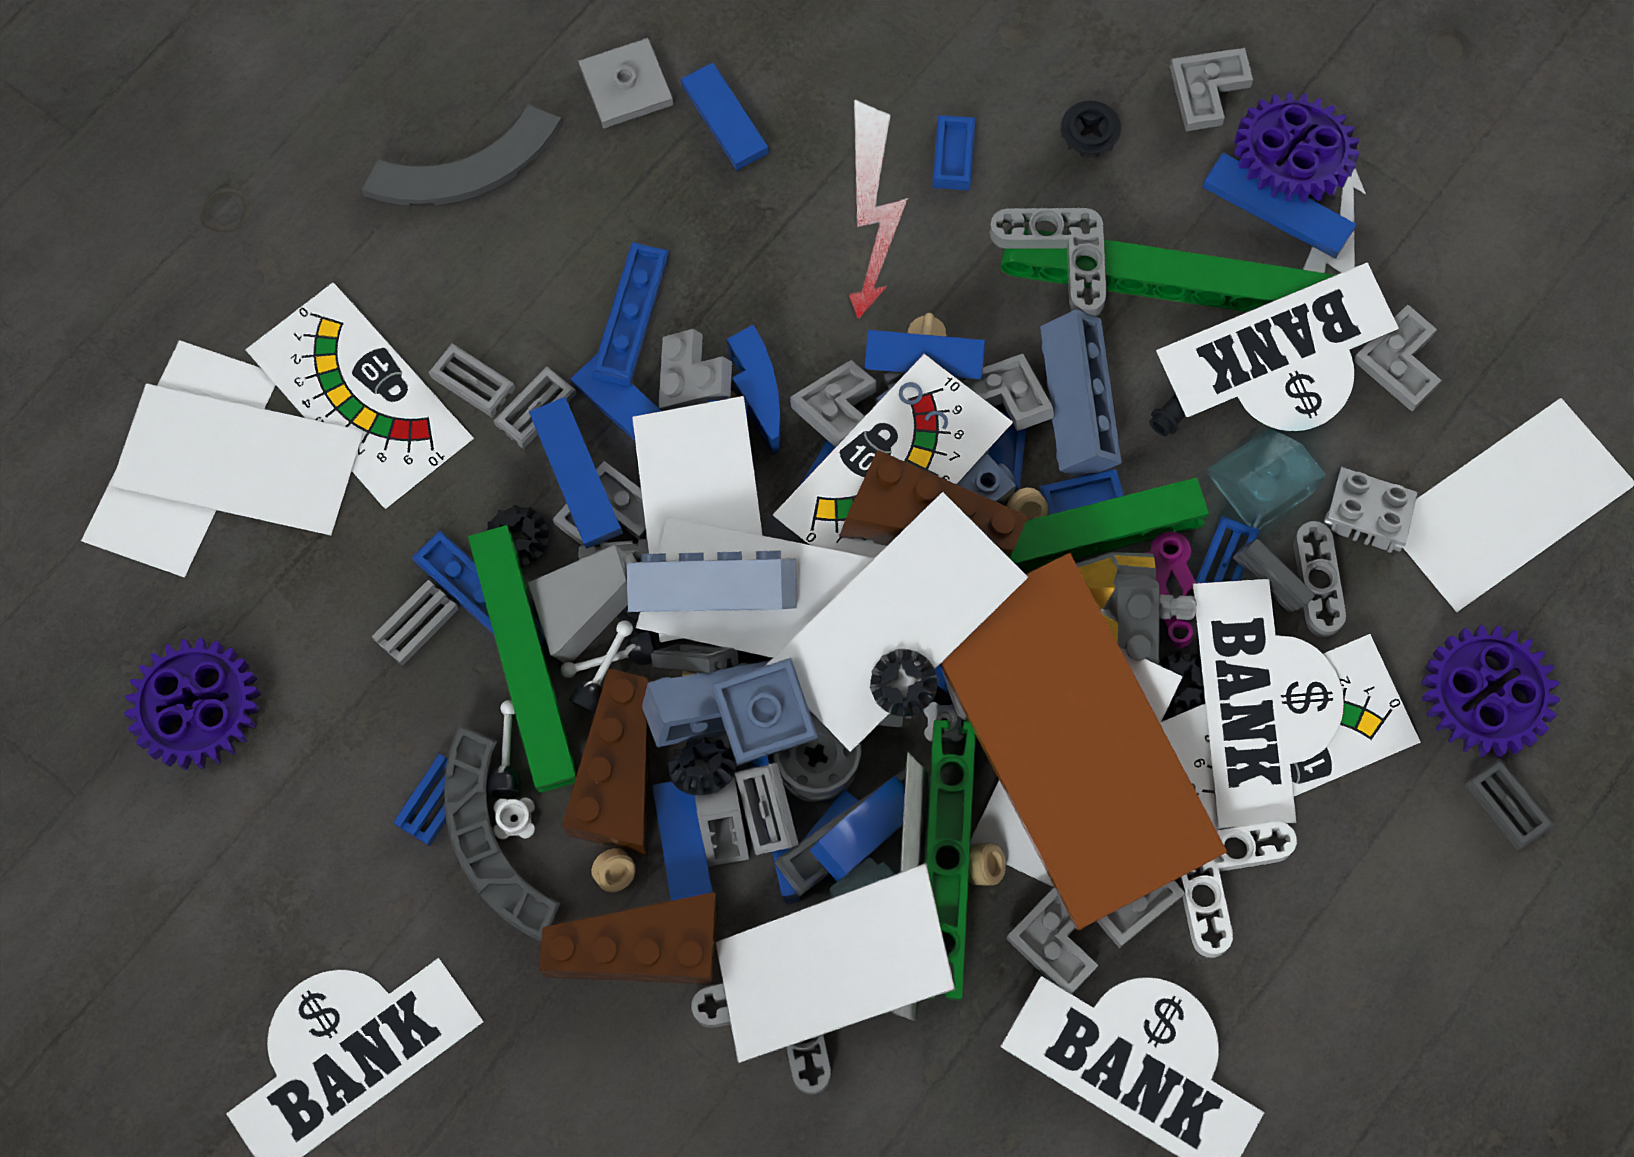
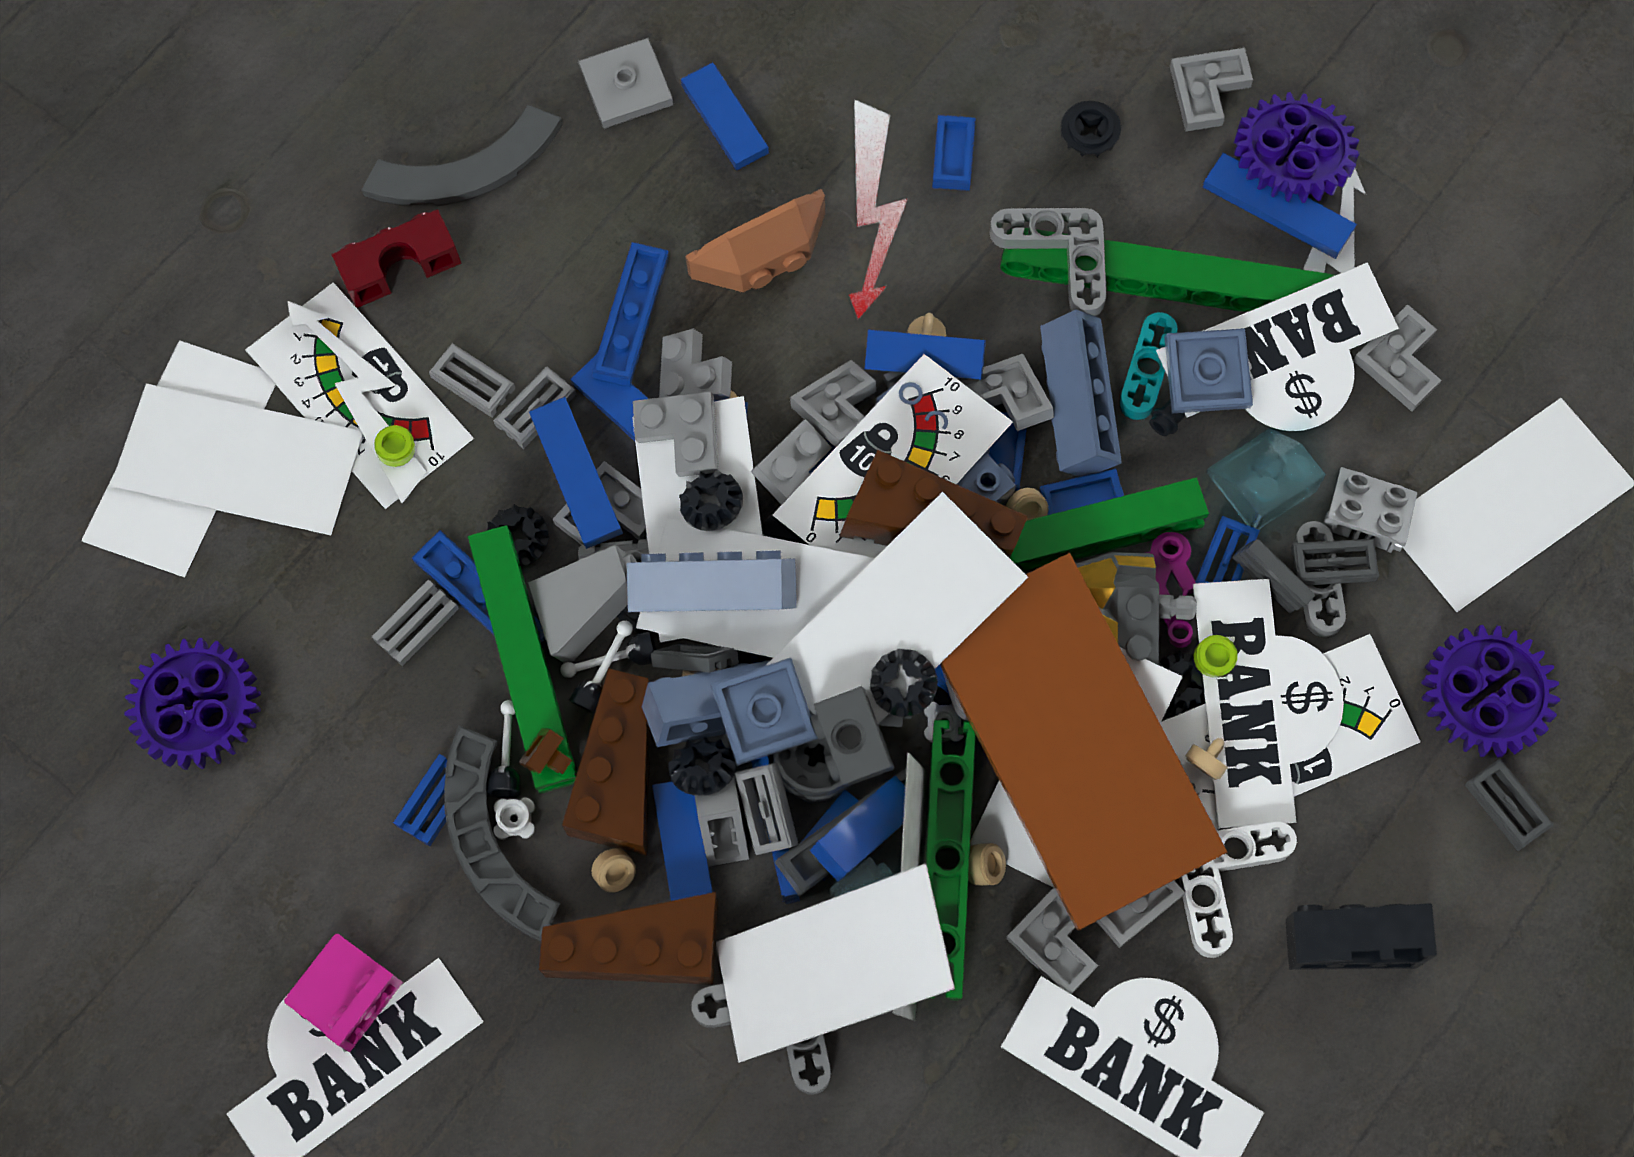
blue slope [726,325,781,455] -> none
none -> dark pink bracket [284,934,403,1052]
none -> white sticker [287,301,427,504]
none -> dark red arch [331,209,461,308]
none -> lime tile [374,425,415,467]
none -> reddish brown tile [519,728,572,774]
none -> light grey plate [633,392,718,477]
none -> black gear [679,469,743,531]
none -> nougat wedge [686,189,825,292]
none -> light grey plate [750,419,832,505]
none -> dark grey brick [811,686,895,786]
none -> teal beam [1119,312,1178,420]
none -> sand blue tile [1164,328,1253,414]
none -> tan tile [1185,738,1228,780]
none -> lime tile [1194,635,1238,678]
none -> black wedge [1286,903,1437,970]
none -> dark grey tile [1291,539,1379,585]

